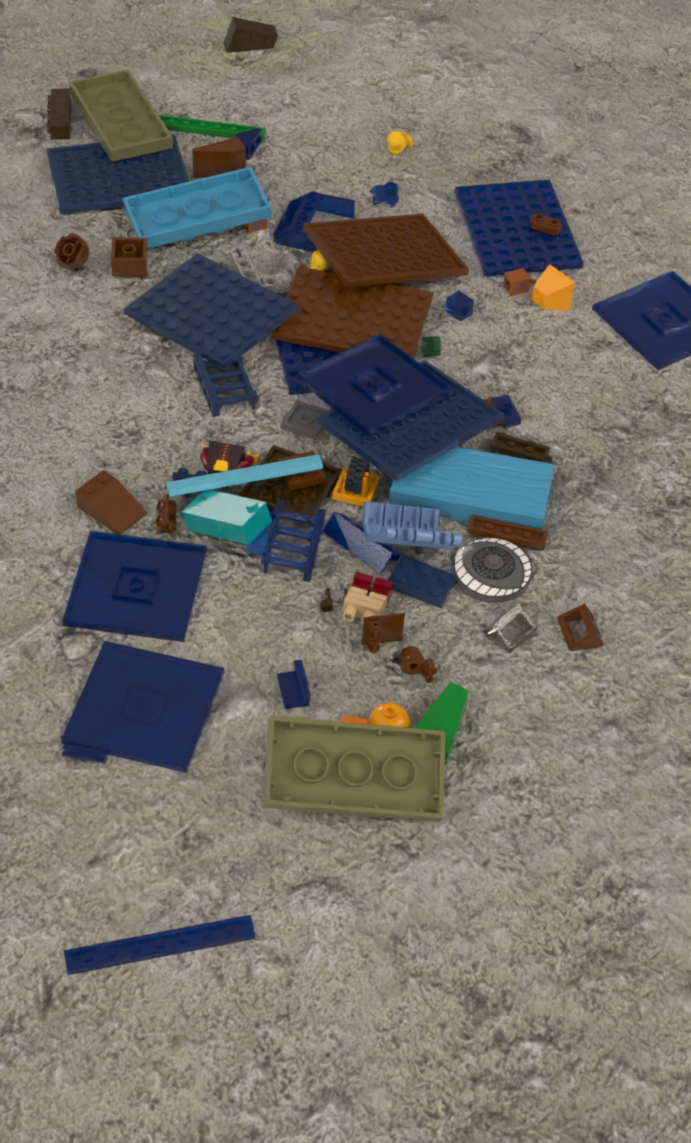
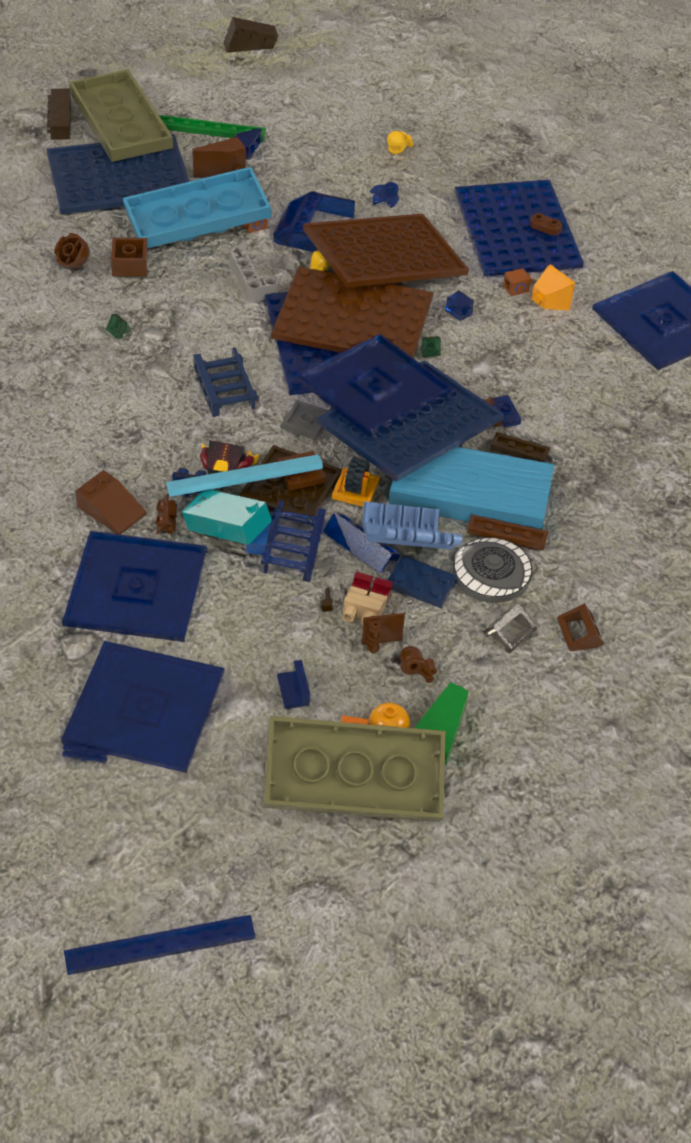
dark blue plate [123,253,299,370] -> none
none -> clear green tile [106,314,130,339]

